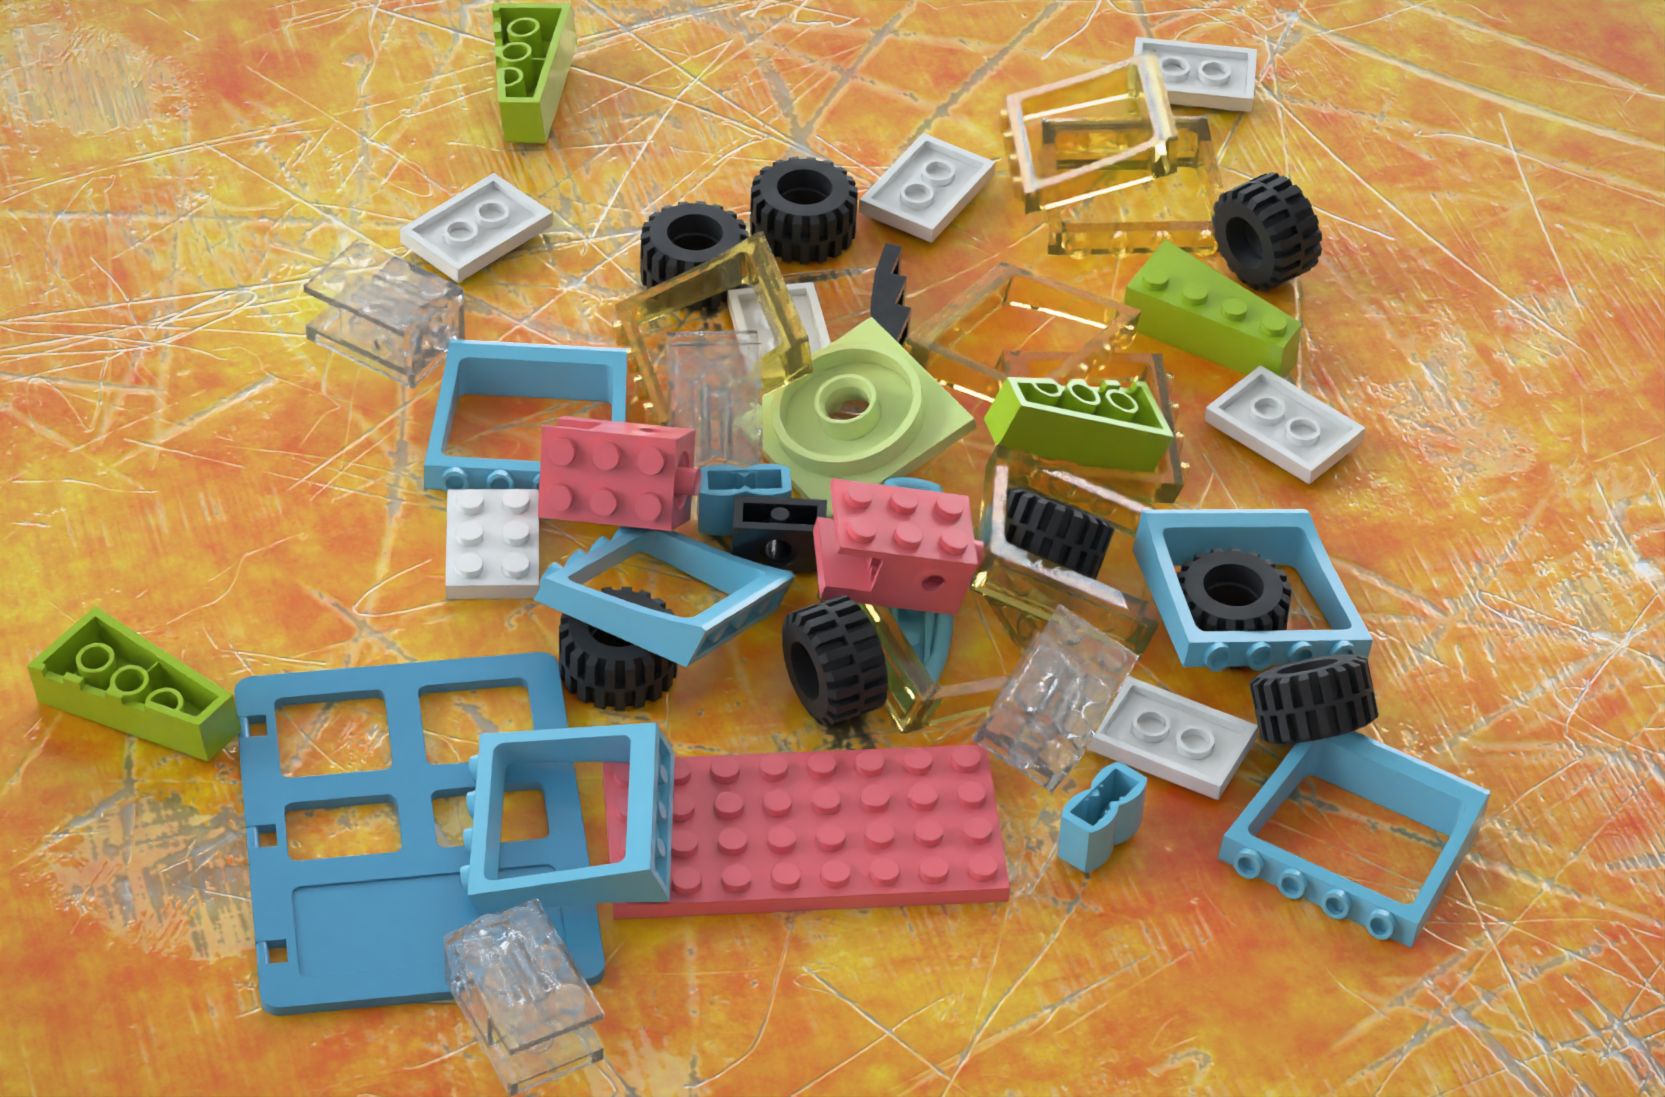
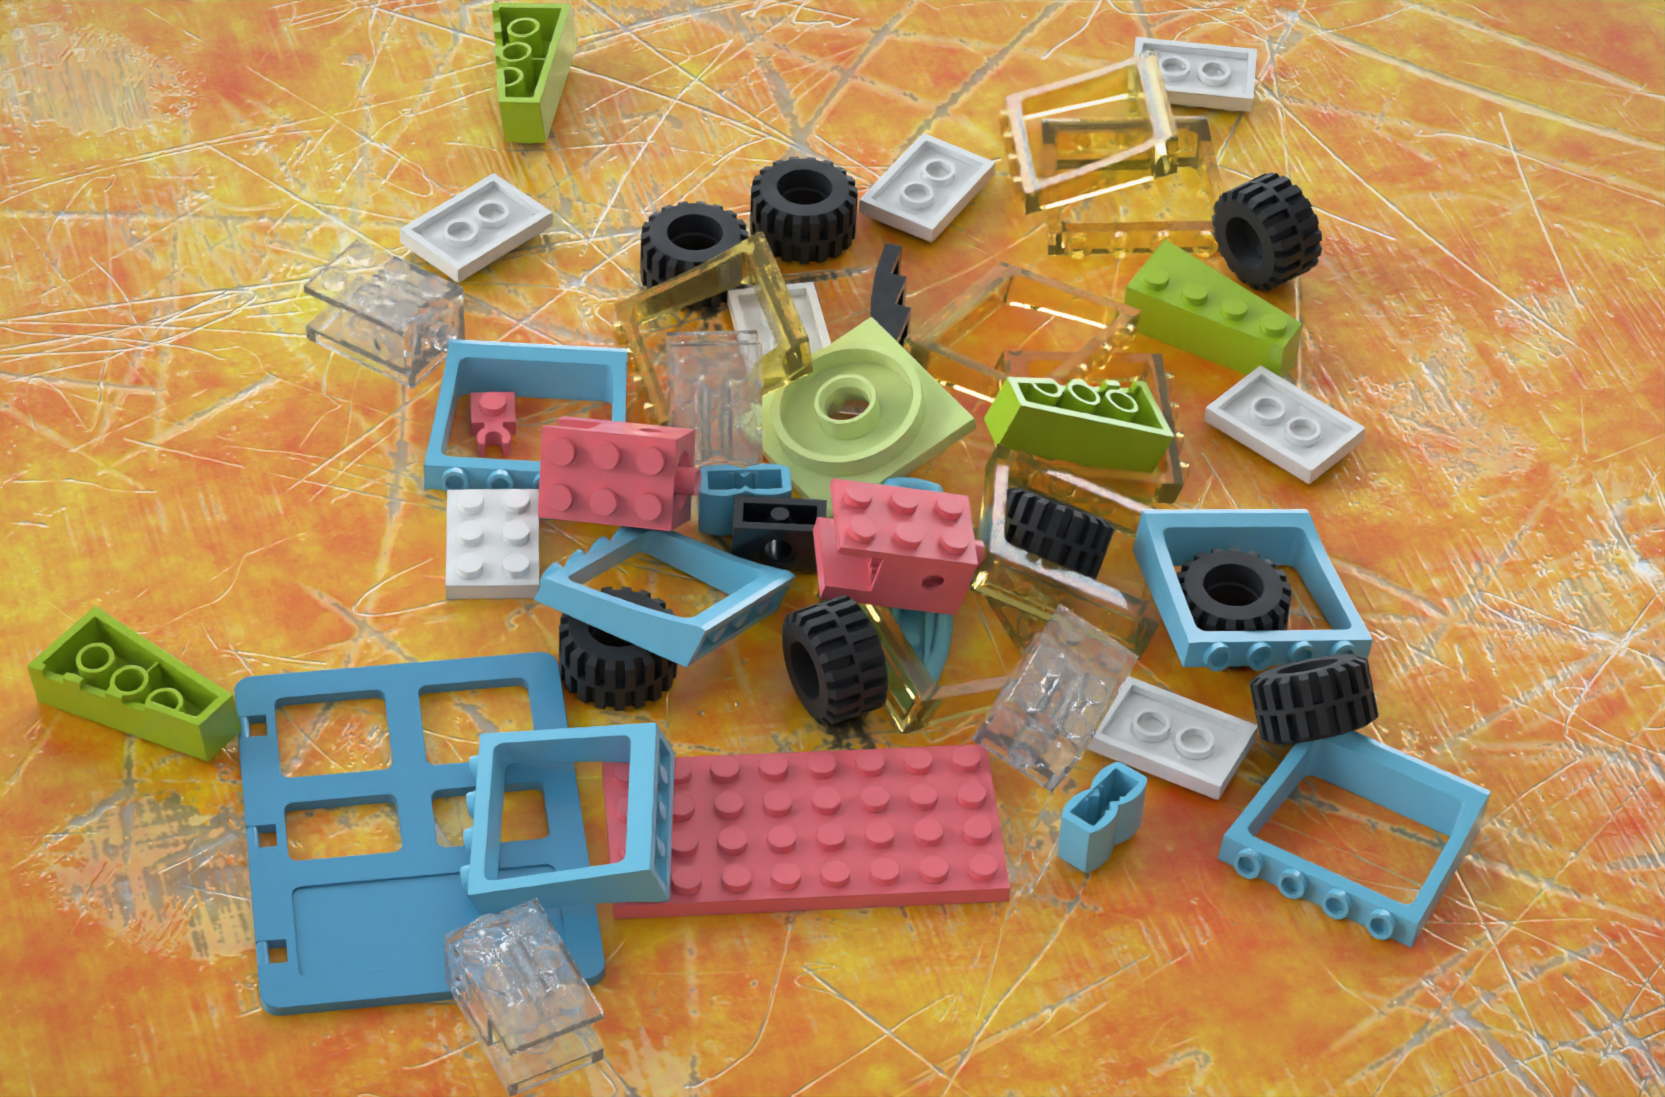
none -> coral plate [470,391,516,457]

